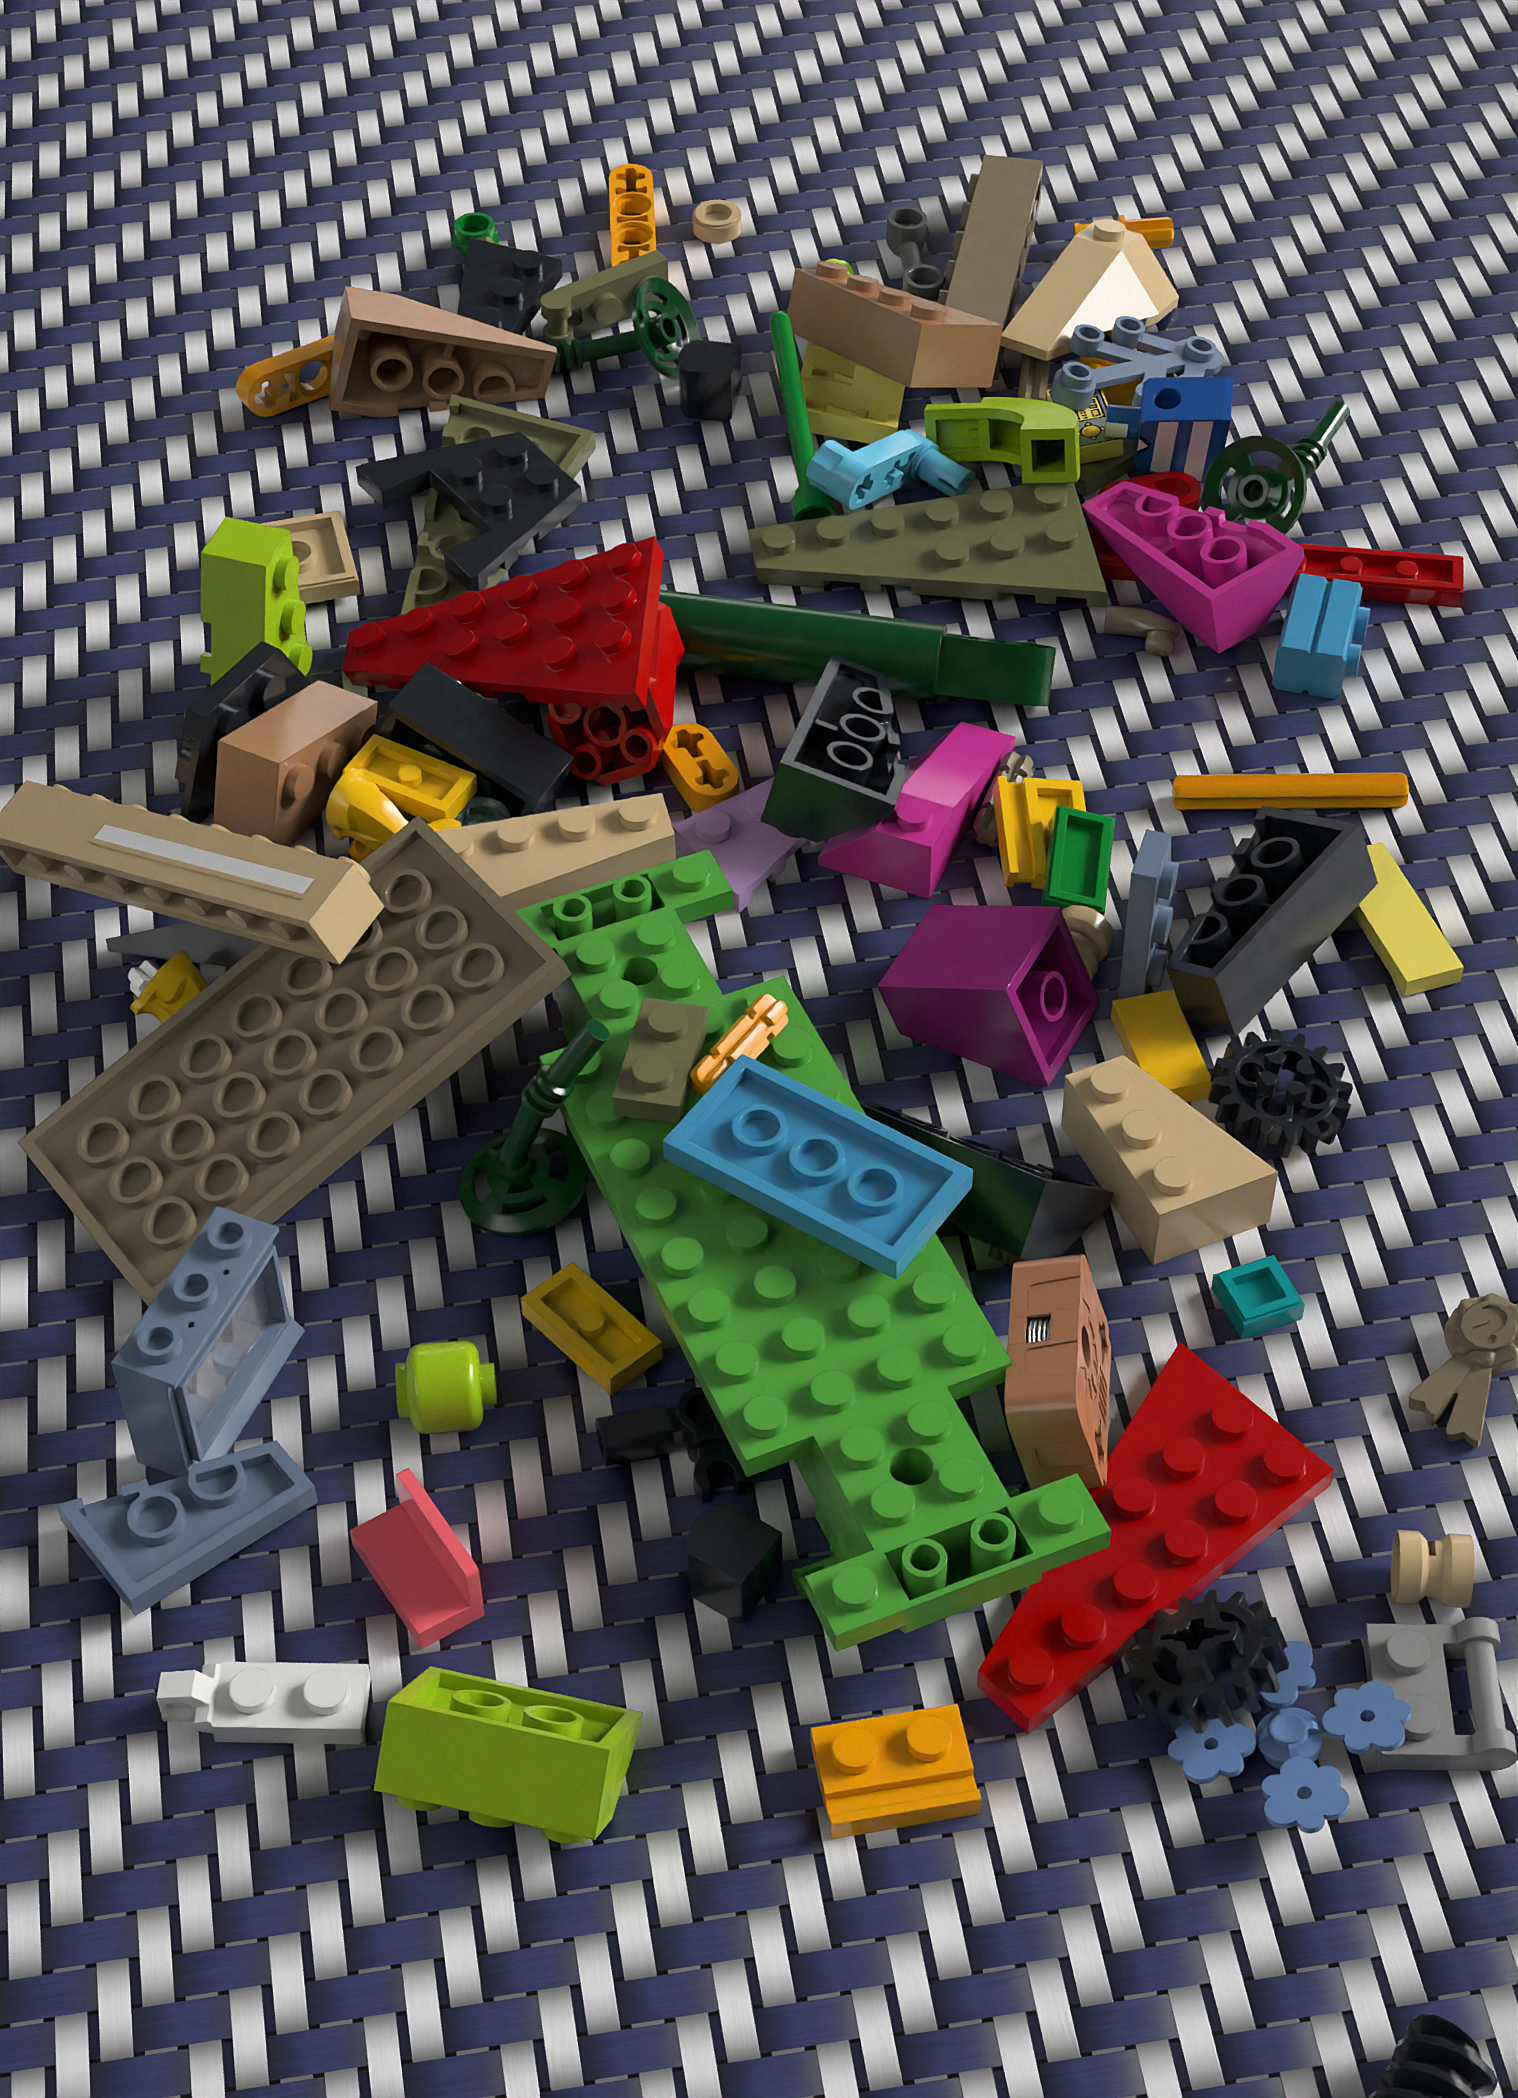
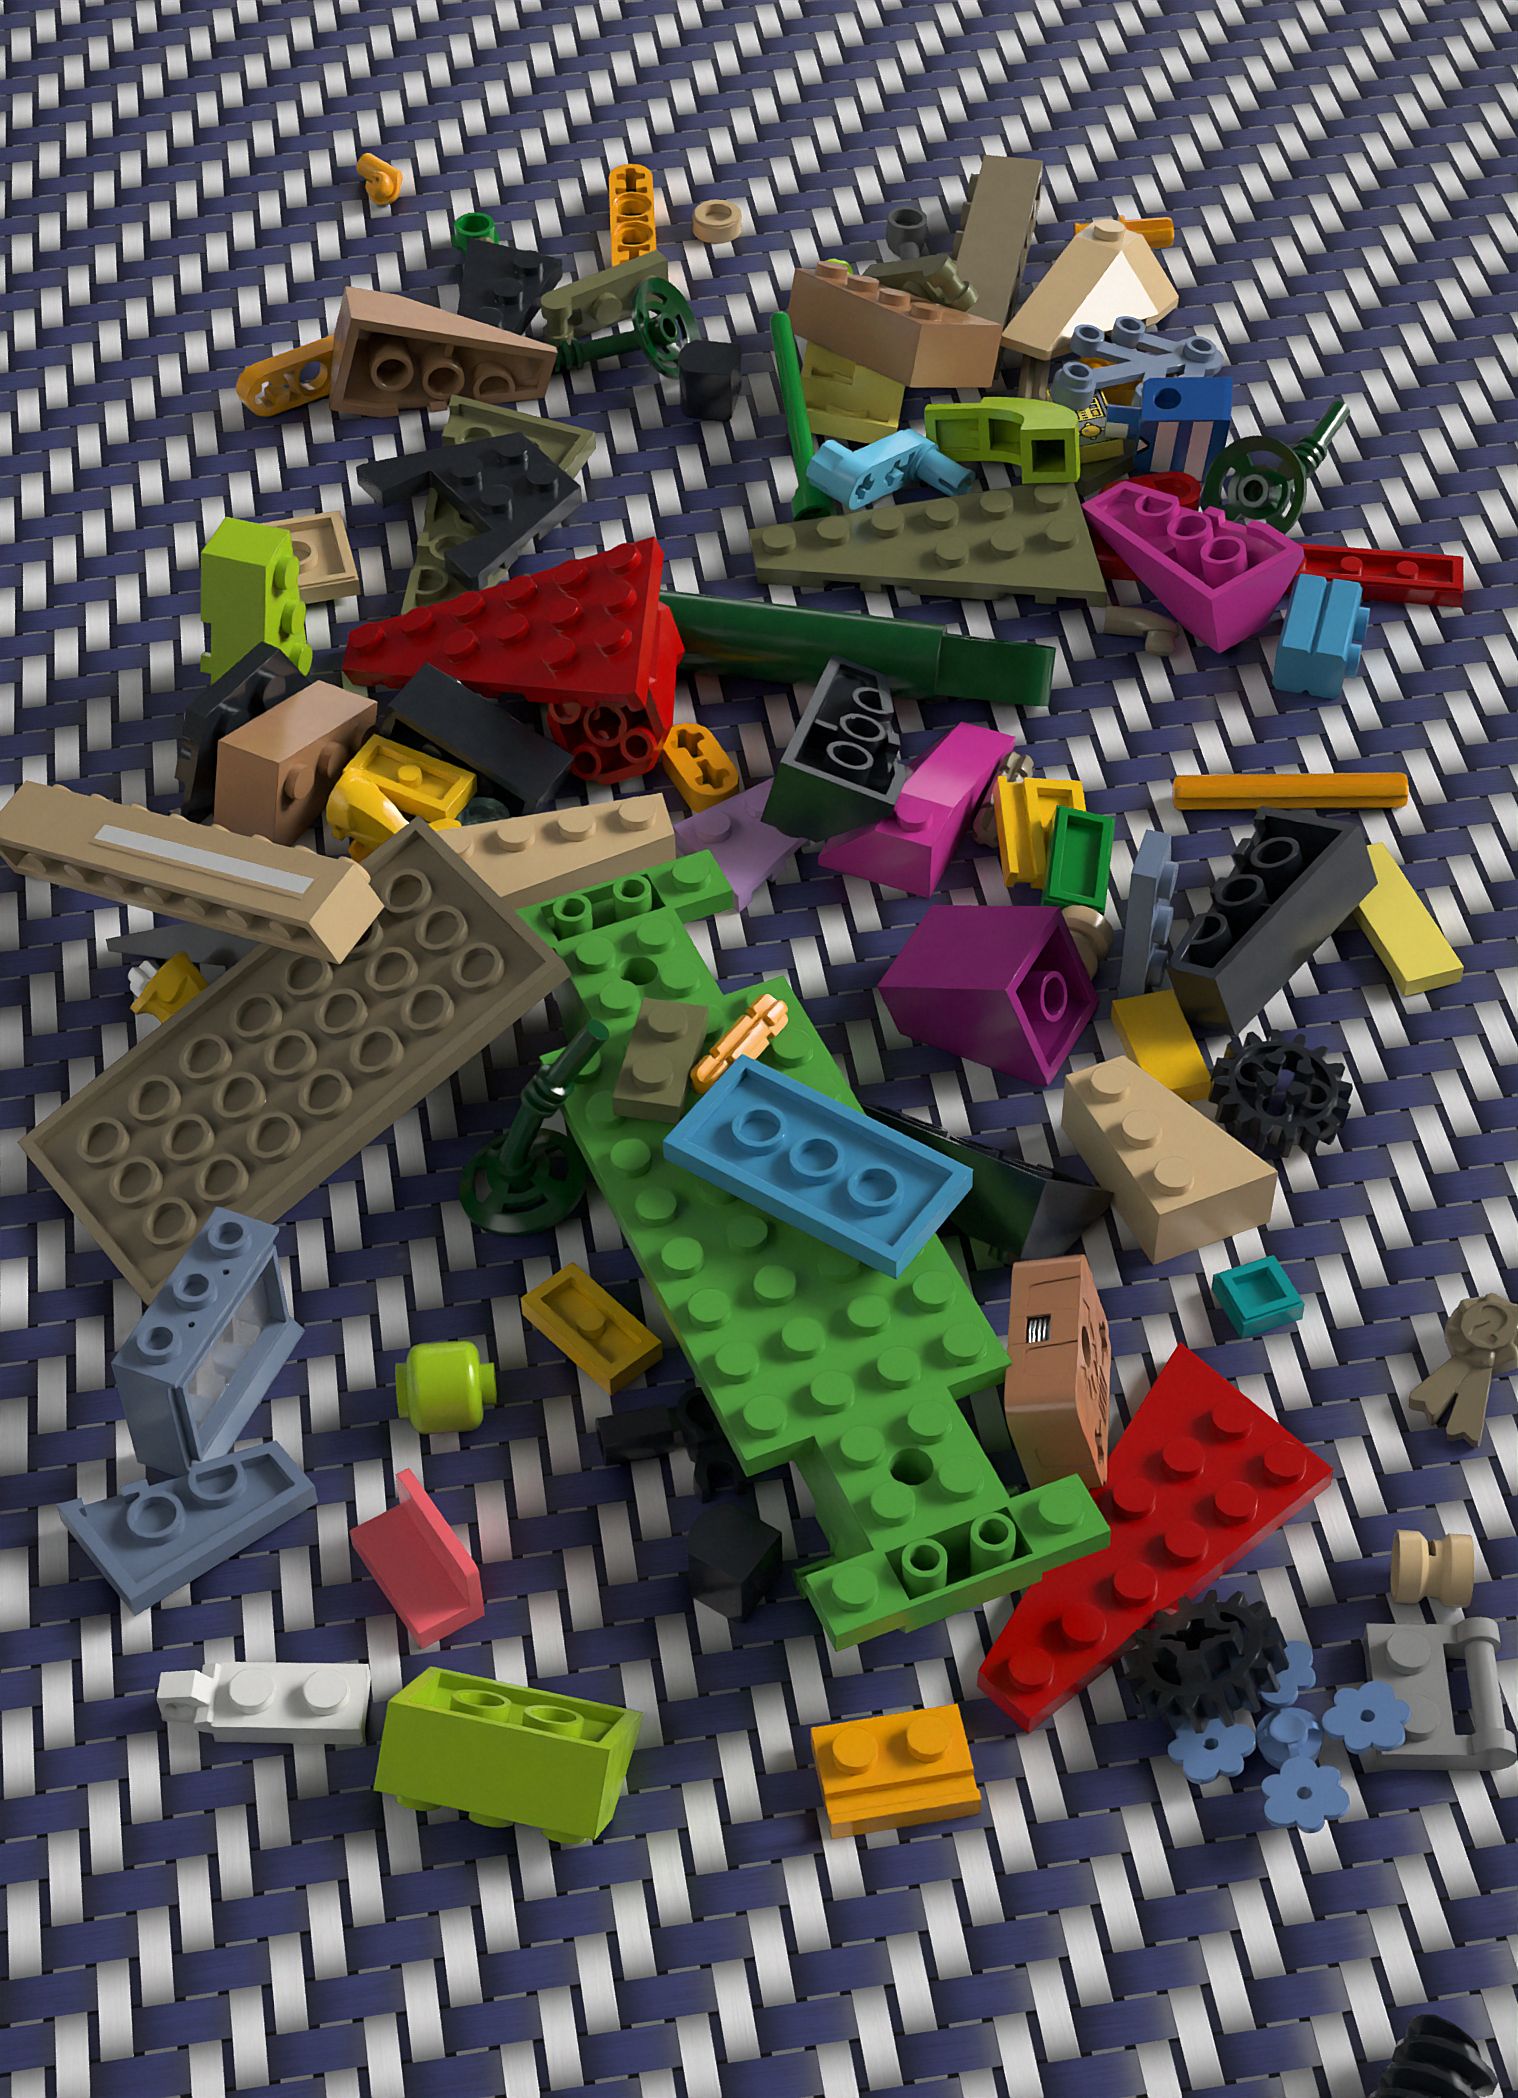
none -> light orange arm [357,153,403,205]
none -> olive plate [862,254,979,312]

